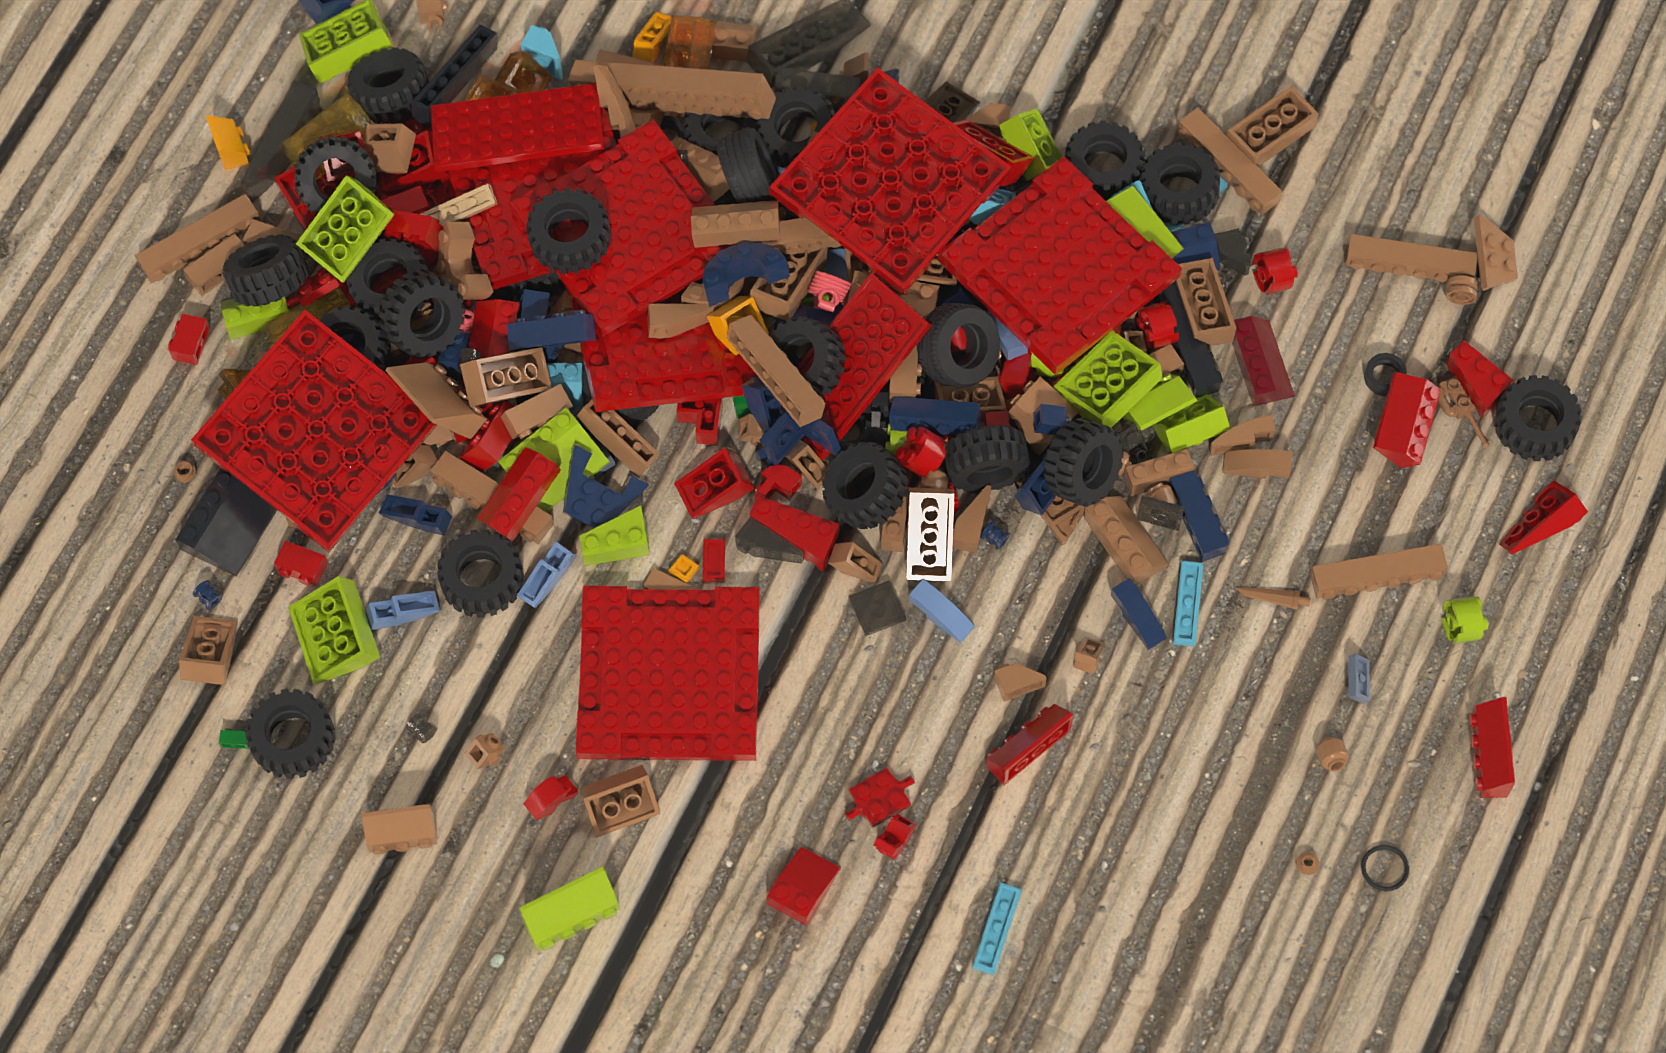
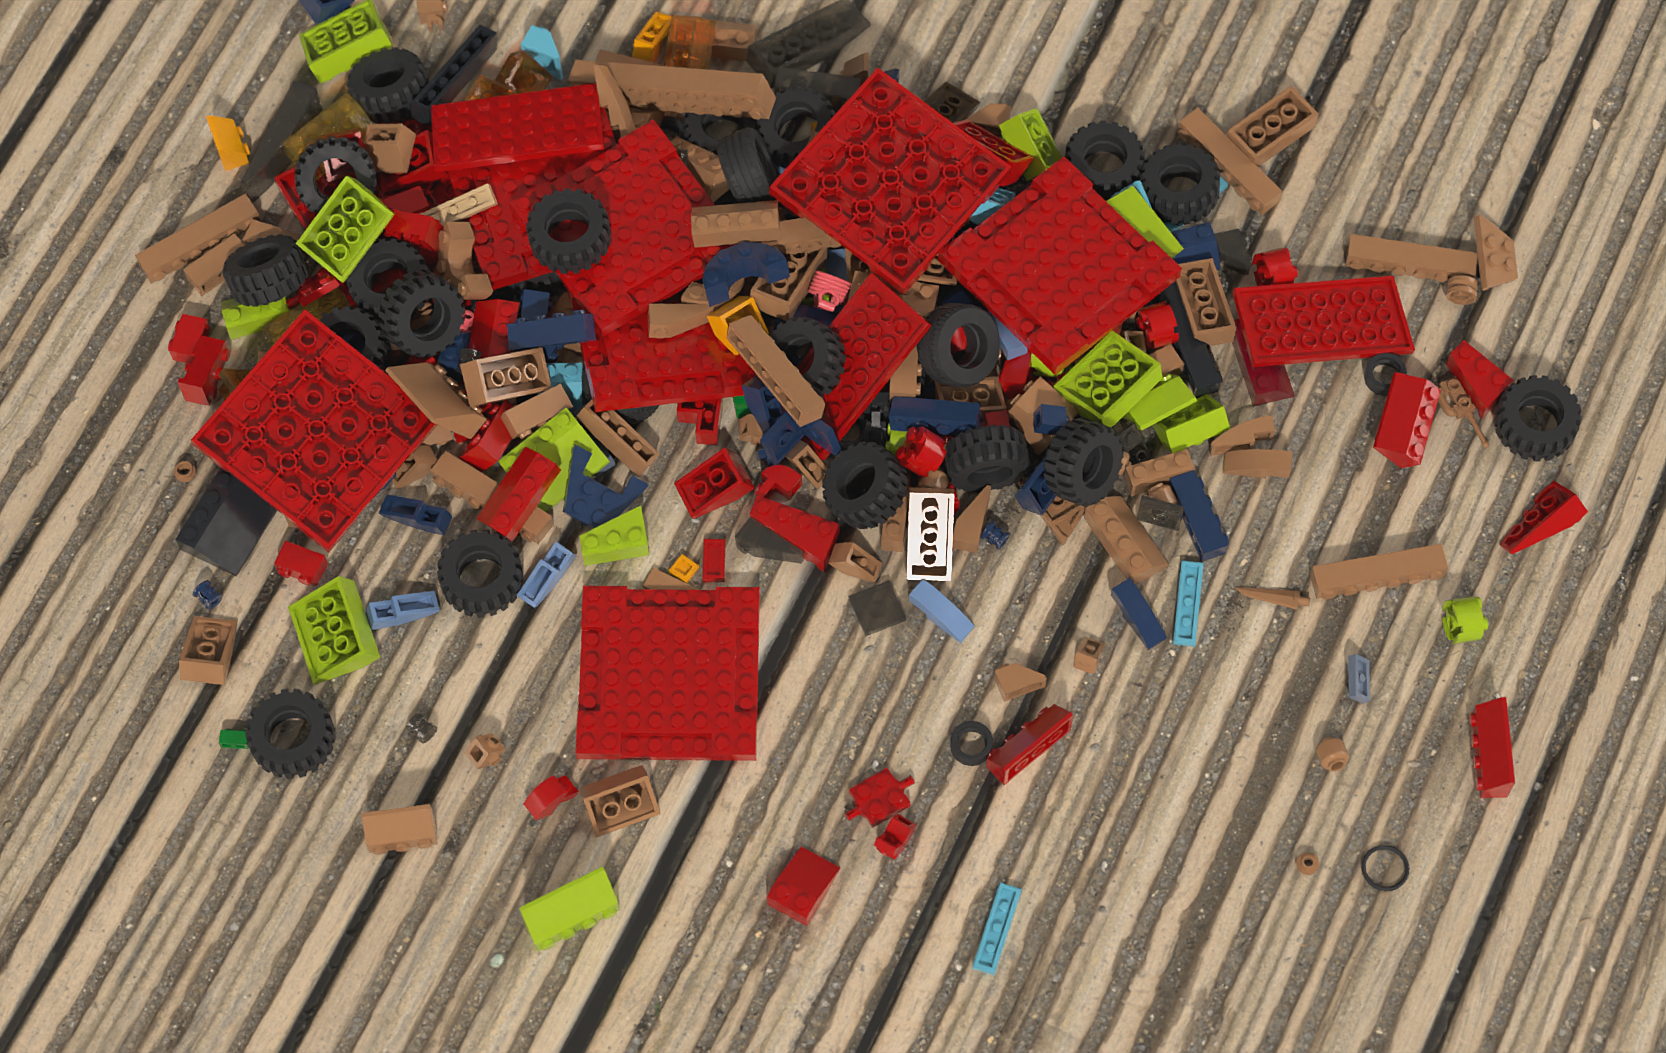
none -> red wedge [177,335,231,406]
none -> black tyre [950,721,993,766]
none -> red plate [1232,276,1415,367]

